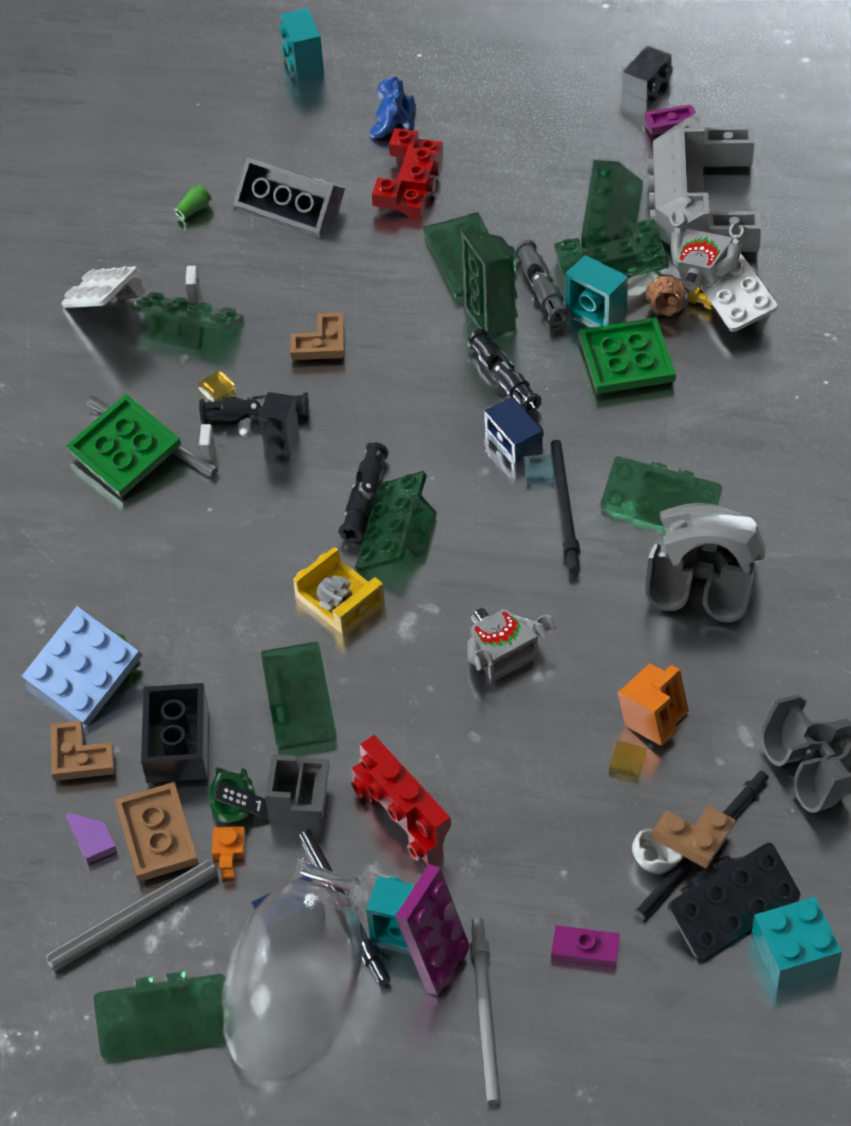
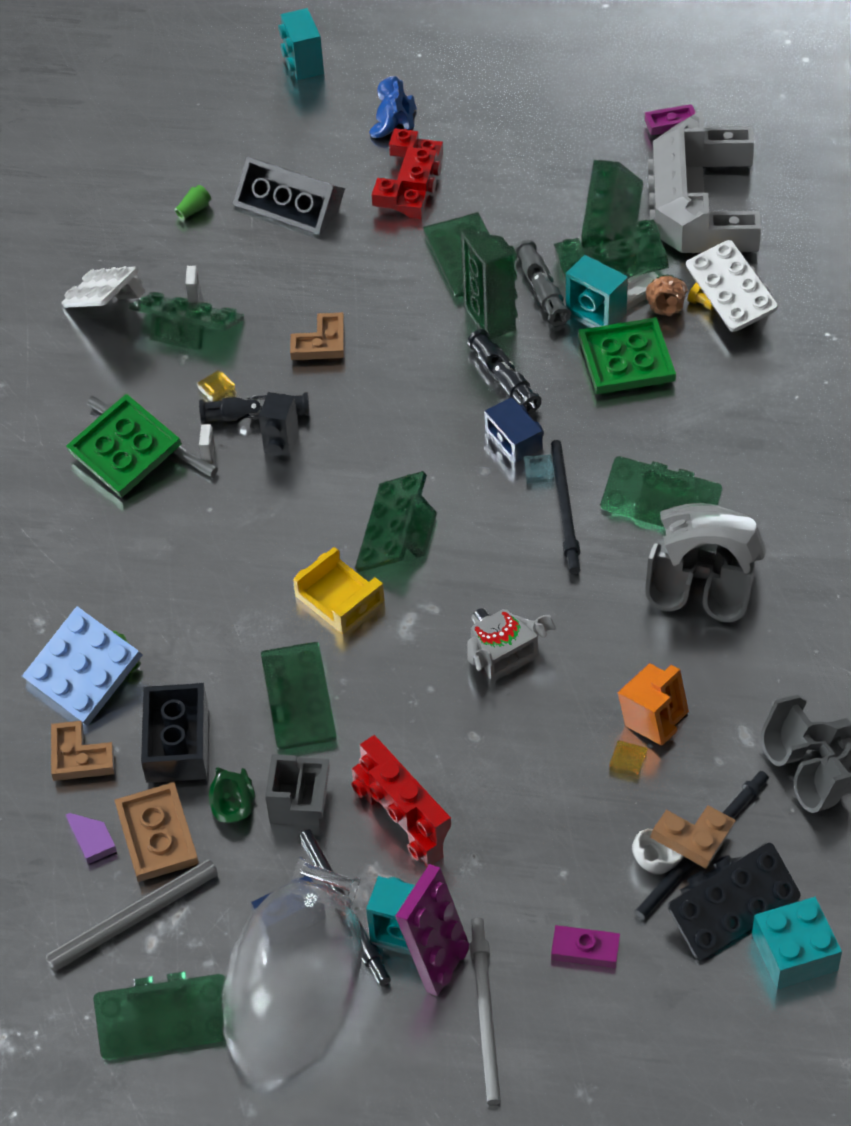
orange plate [212,826,246,879] -> none
black sticker [215,781,269,819] -> none
light grey gear [317,575,353,612] -> none
black piece [338,442,389,542] -> none
black brick [622,45,673,101] -> none
light grey torso [669,212,749,291] -> none

